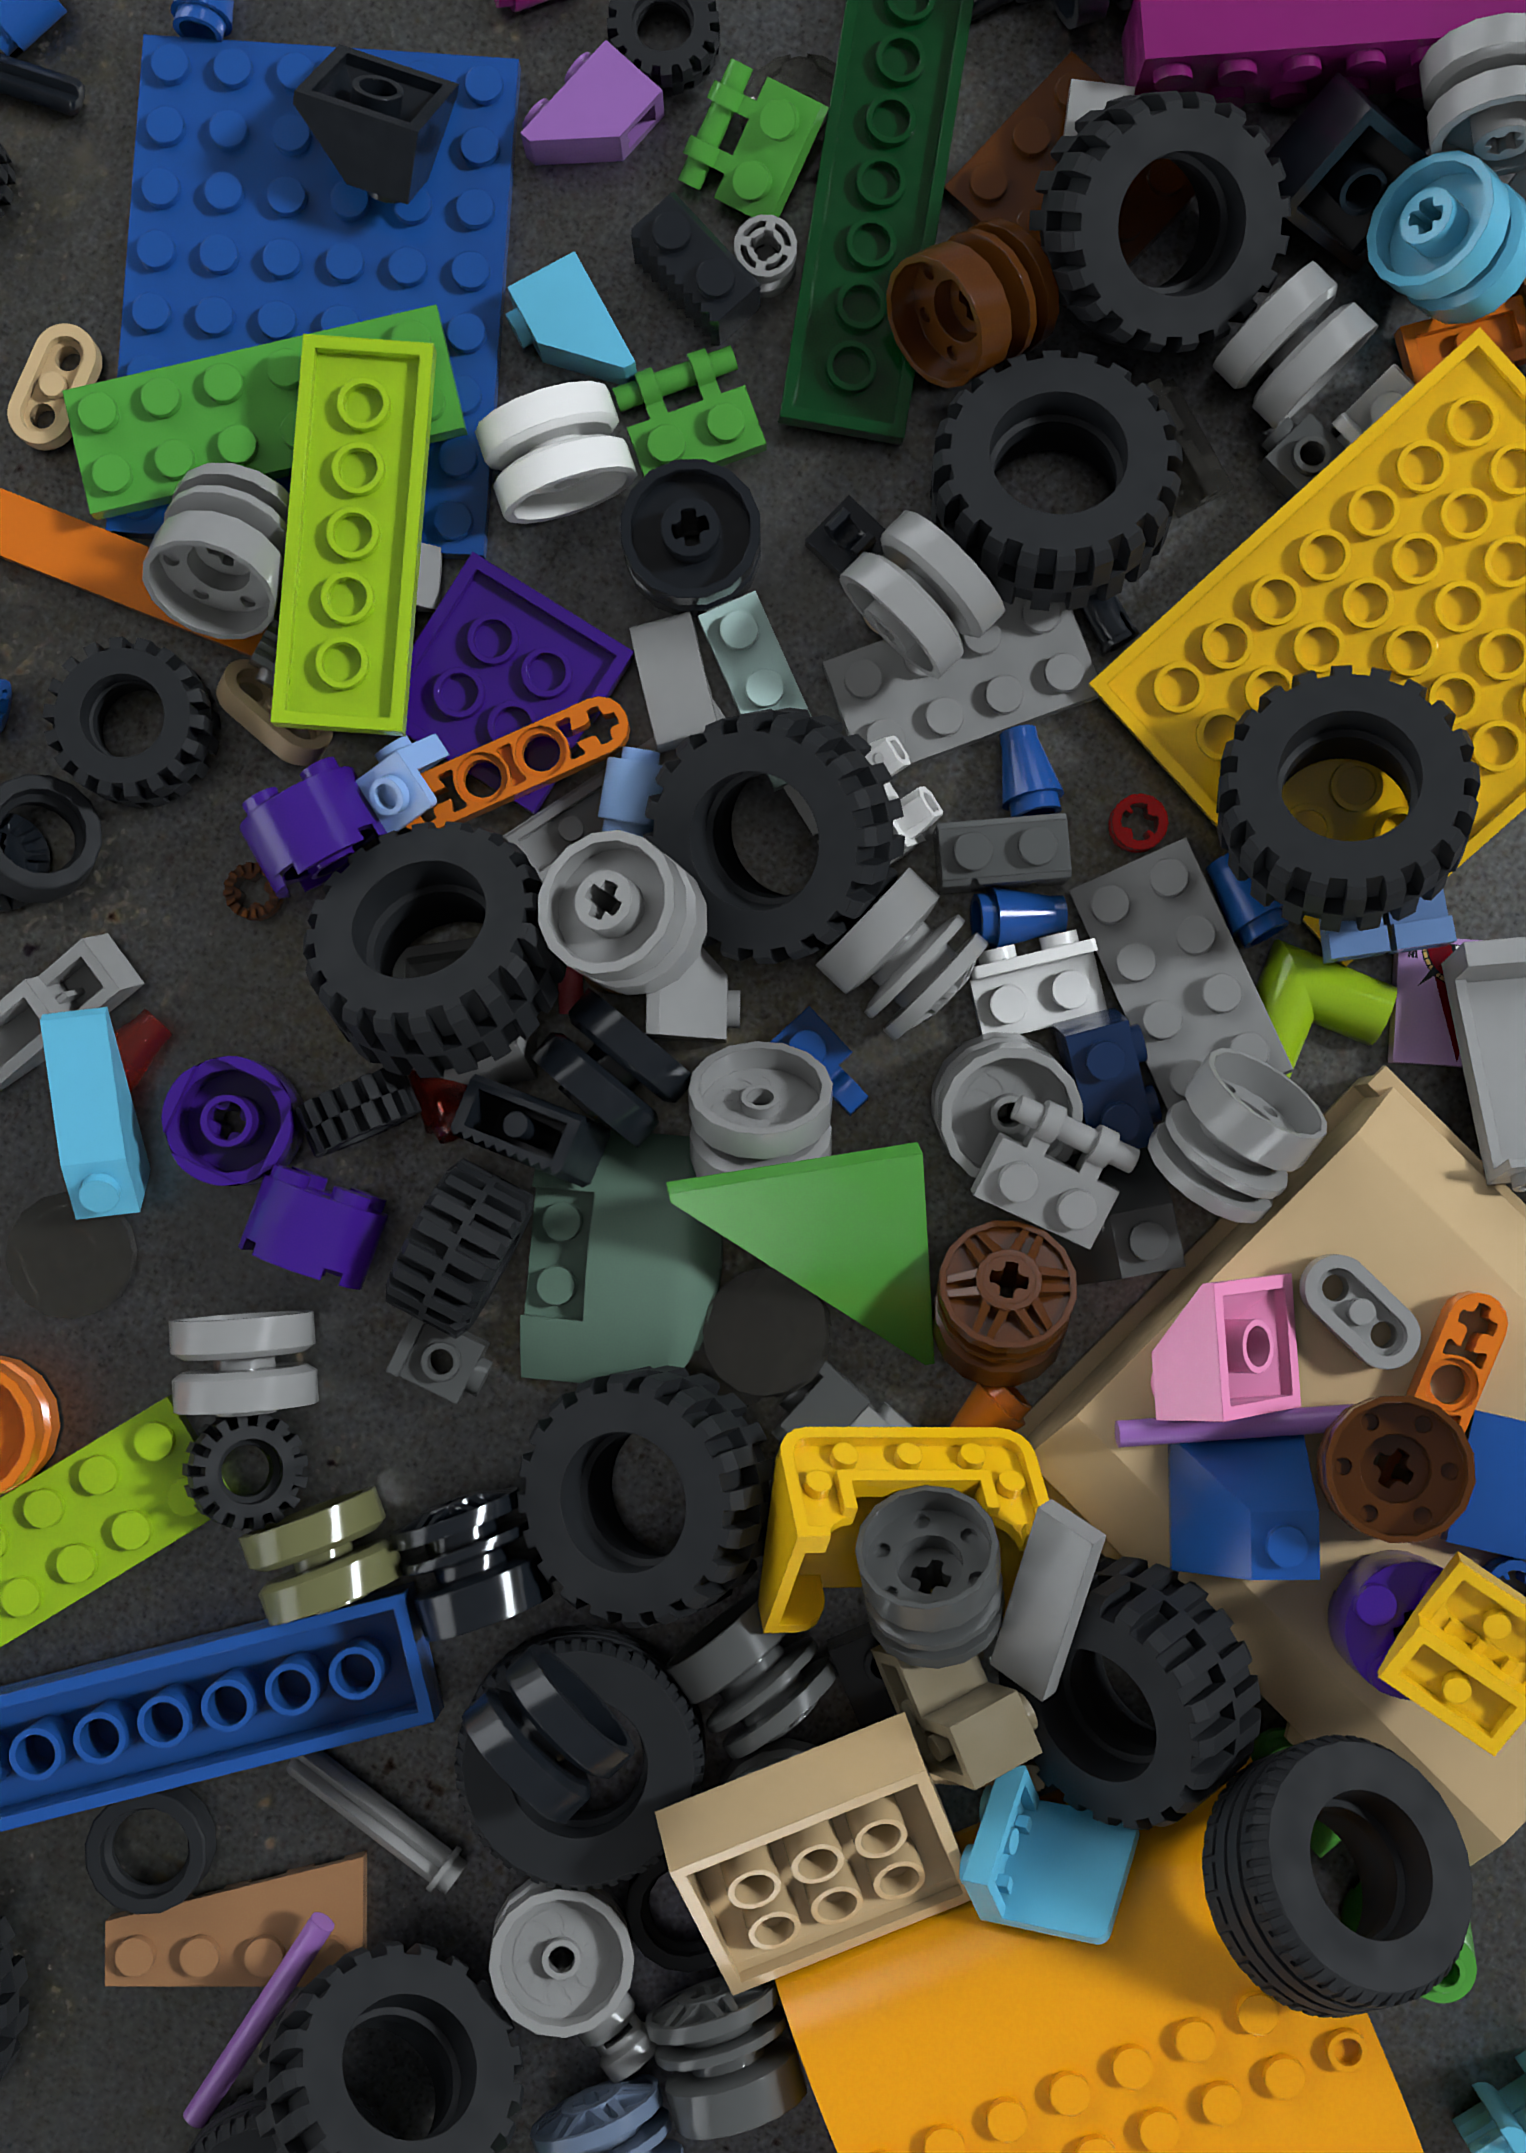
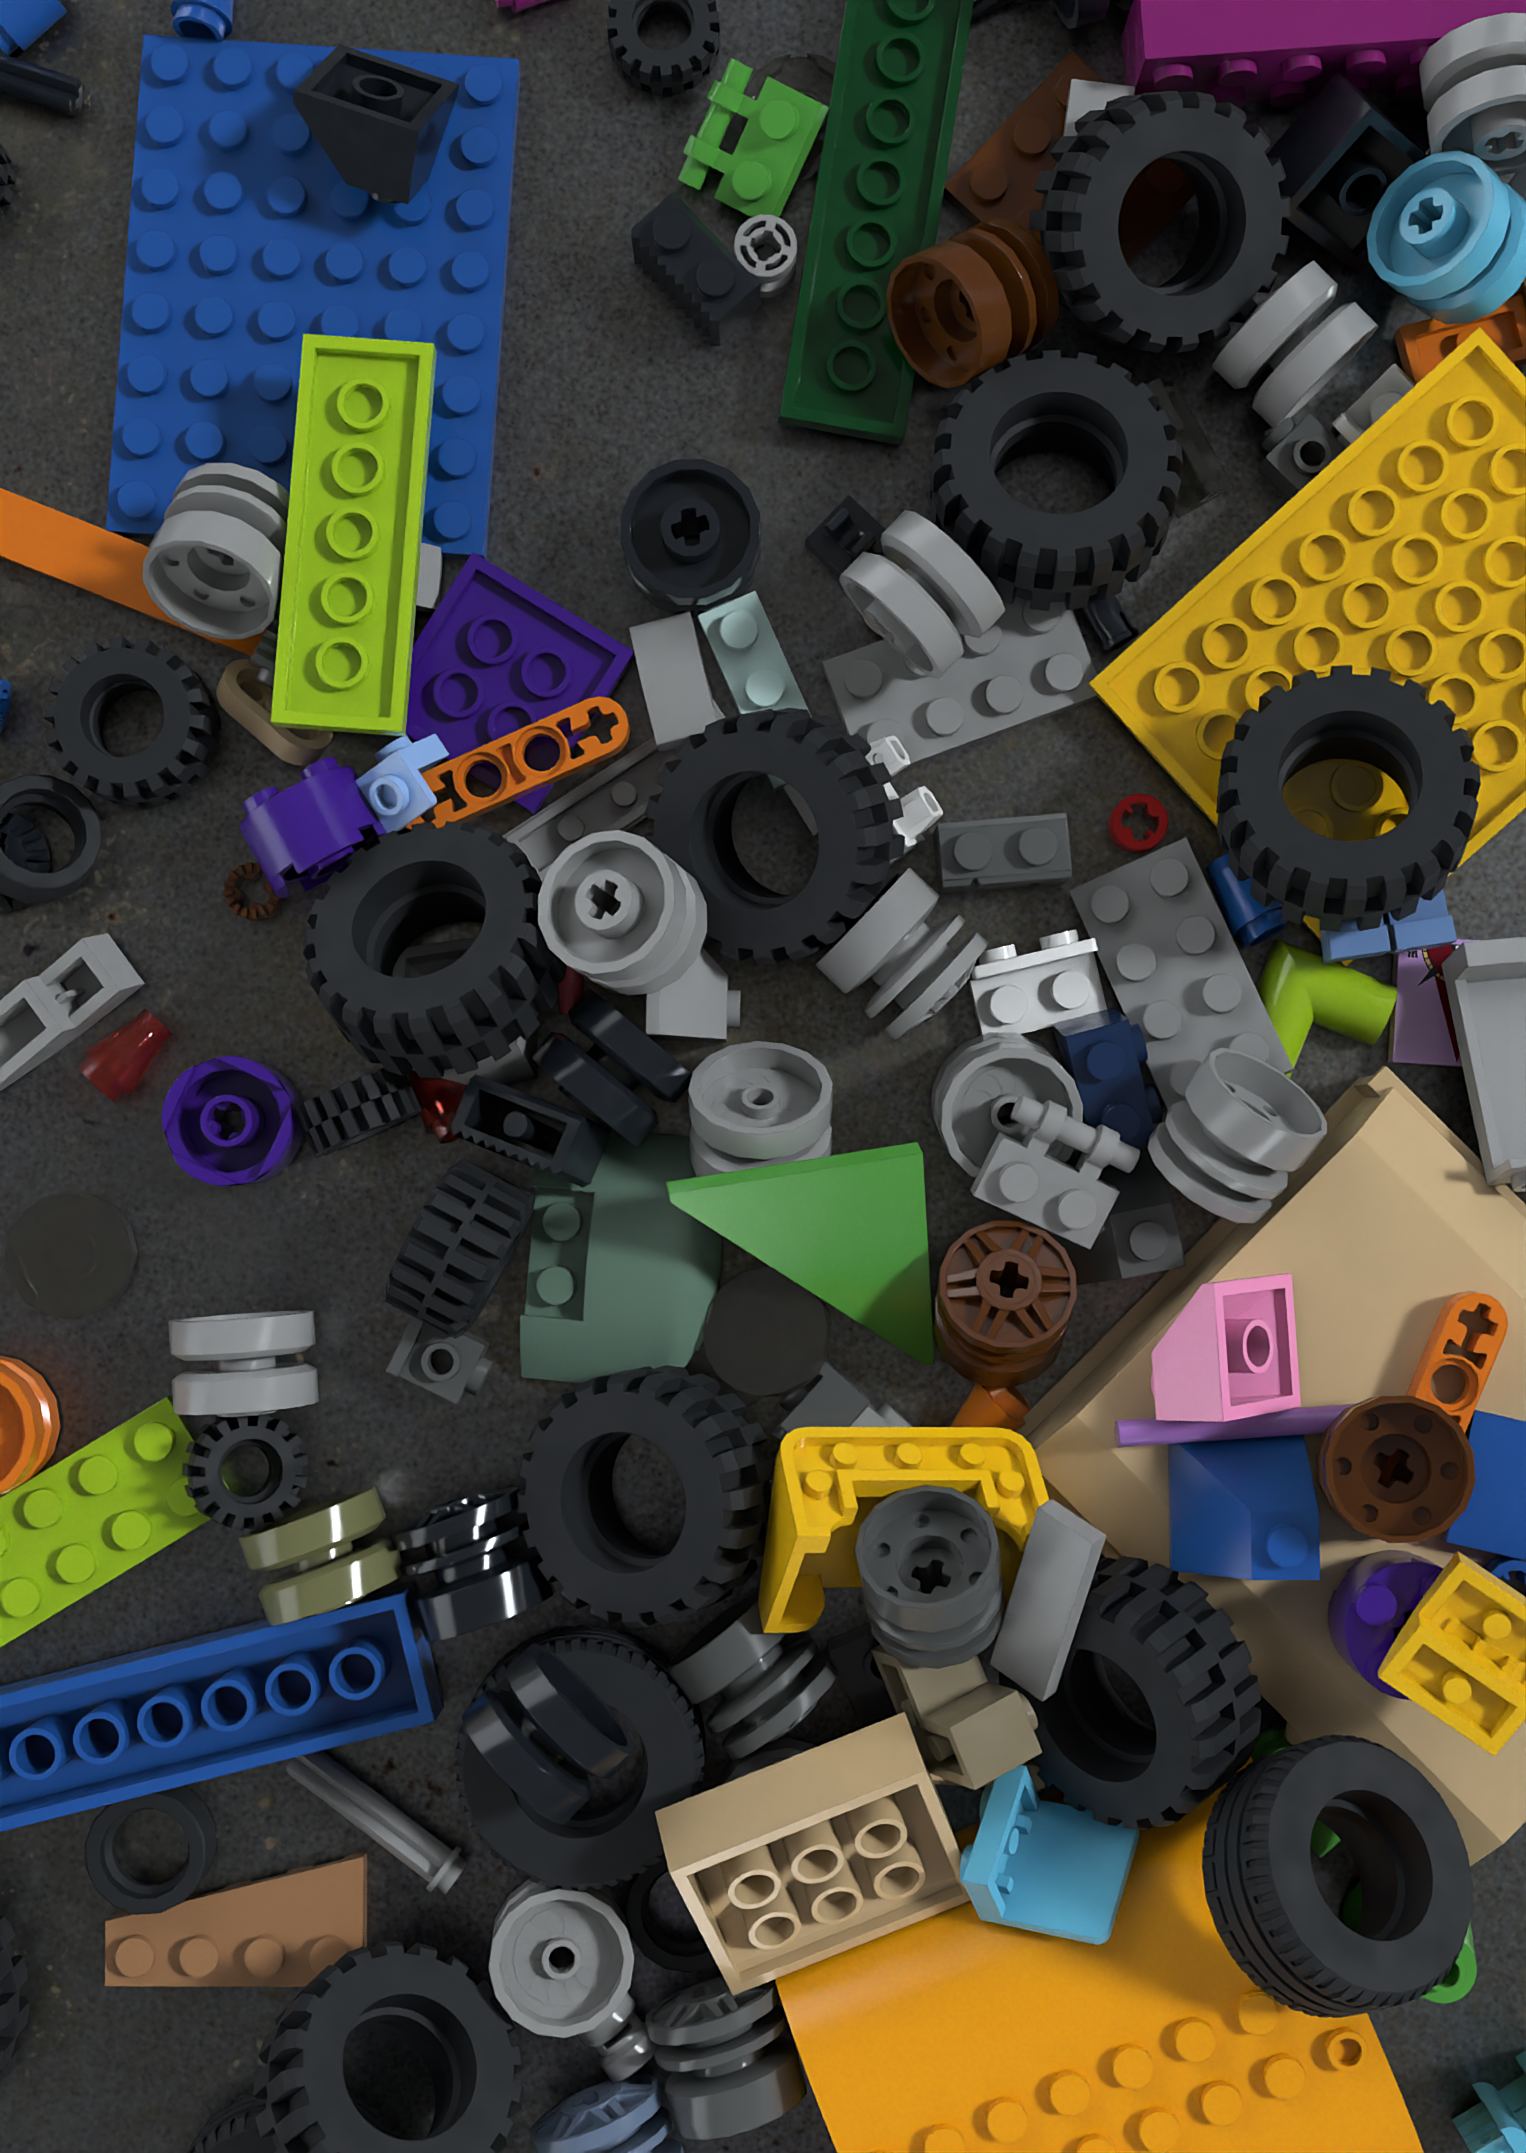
tan plate [7,323,102,451] -> none
medium azure slope [40,1007,151,1220] -> none
bright green plate [62,304,468,520] -> none
medium lavender bar [183,1912,335,2128] -> none
dark purple brick [238,1164,388,1290] -> none
white wheel [475,381,637,524] -> none
medium azure slope [505,251,637,385] -> none
medium lavender slope [520,40,665,166] -> none
light blue brick [598,746,663,837] -> none
bright green plate [612,345,767,477] -> none
blue plate [770,1006,869,1116] -> none
blue cone [970,887,1068,949] -> none
blue cone [999,724,1064,817] -> none
light grey plate [1299,1254,1421,1370] -> none

